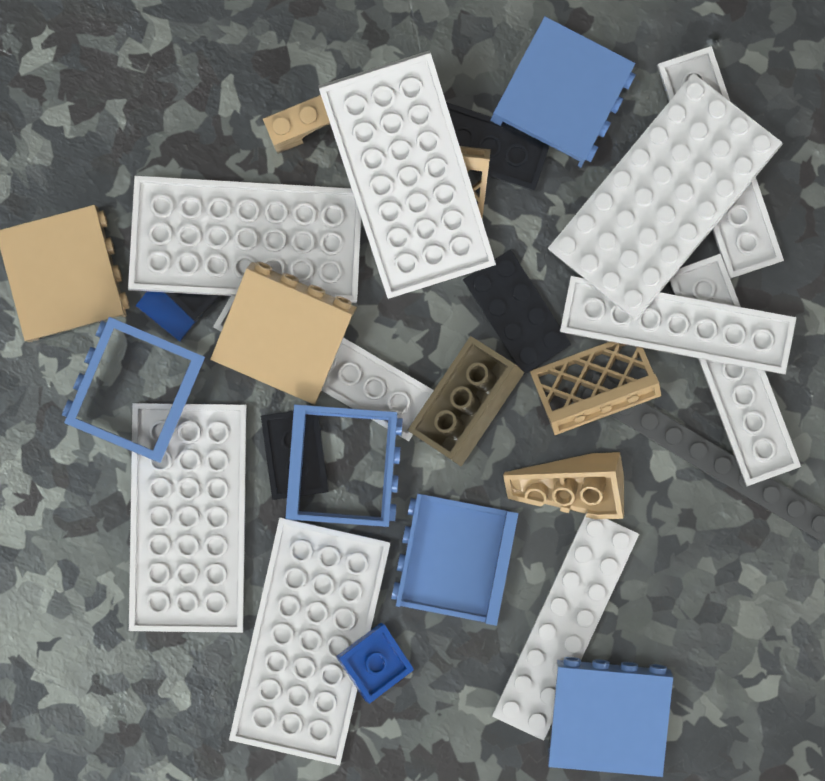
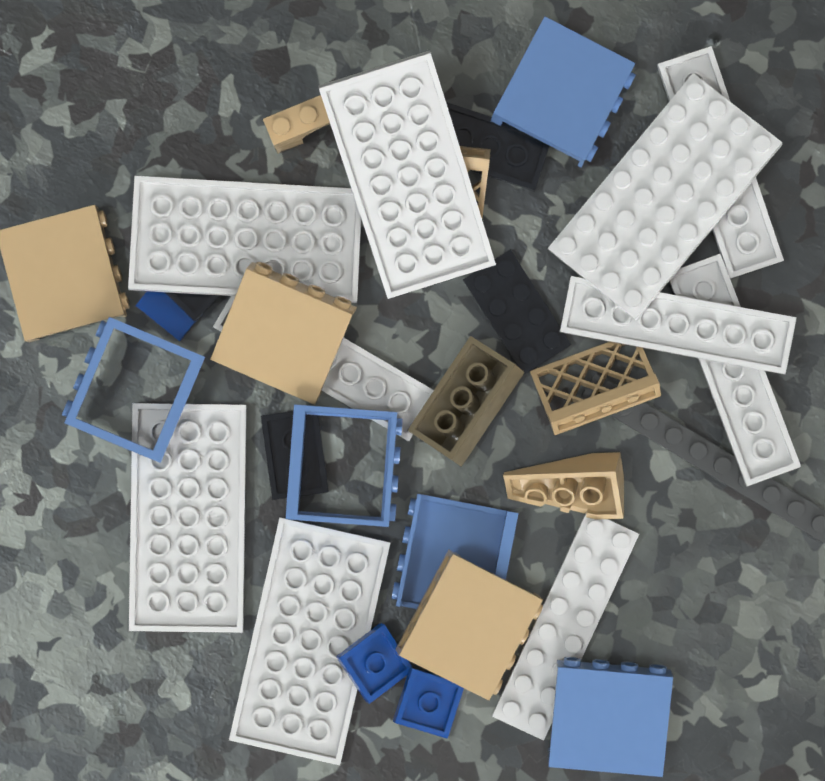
none -> blue tile [393,667,464,739]
none -> tan panel [395,549,543,700]

